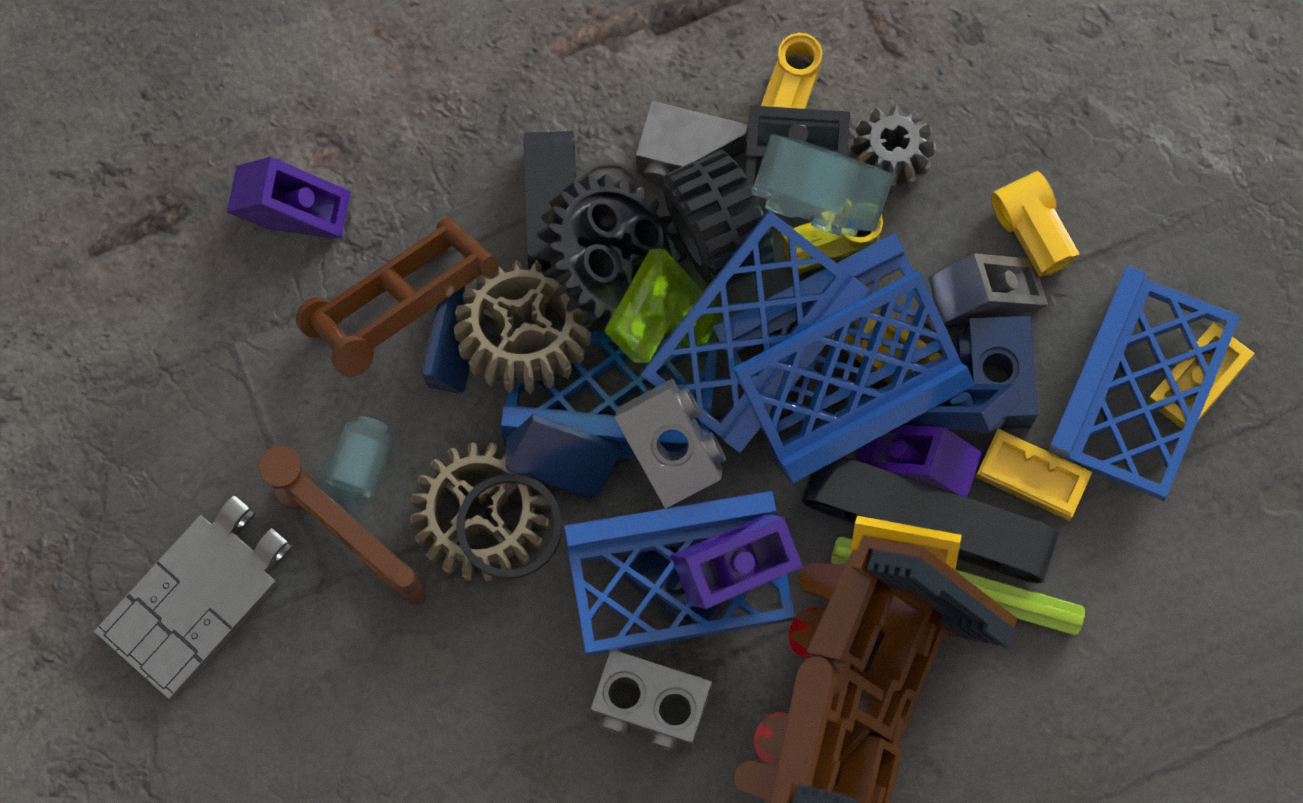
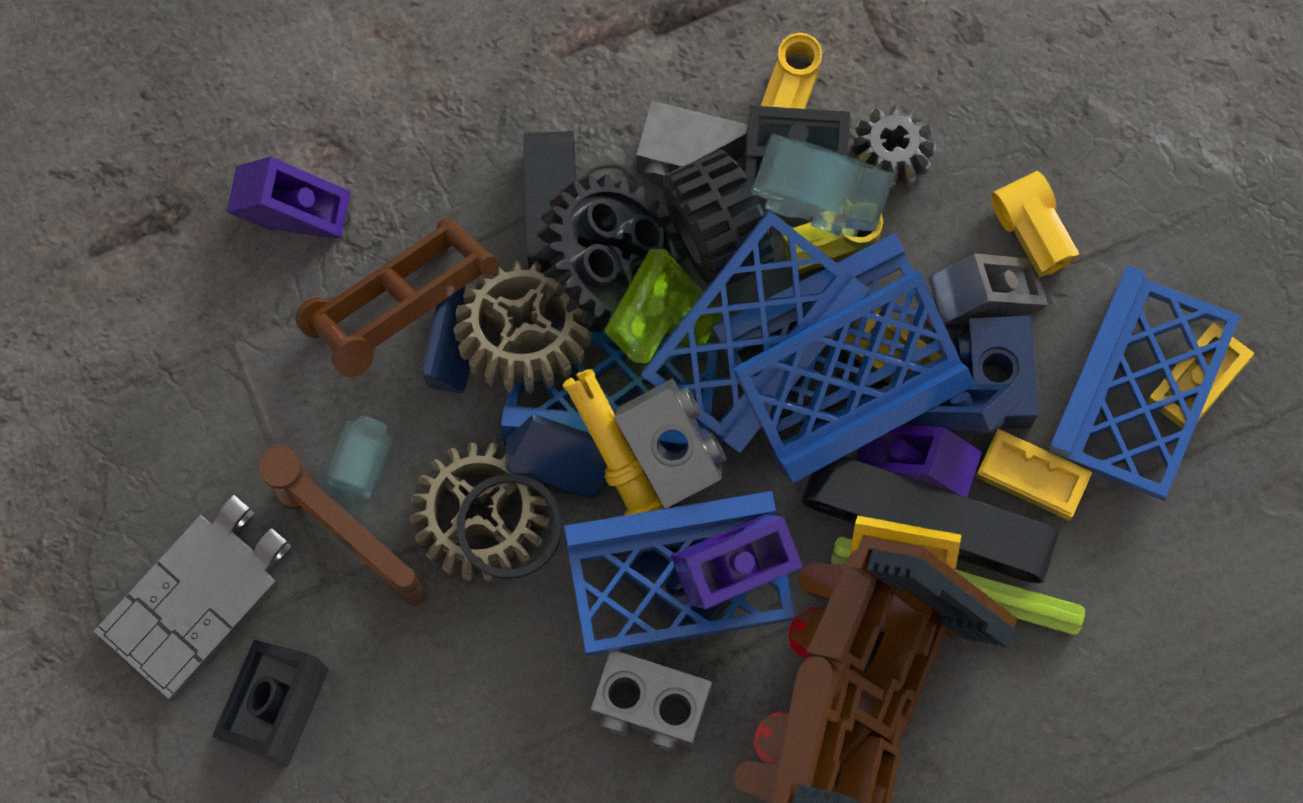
none -> black slope [212,640,329,767]
none -> yellow pin [563,369,665,516]

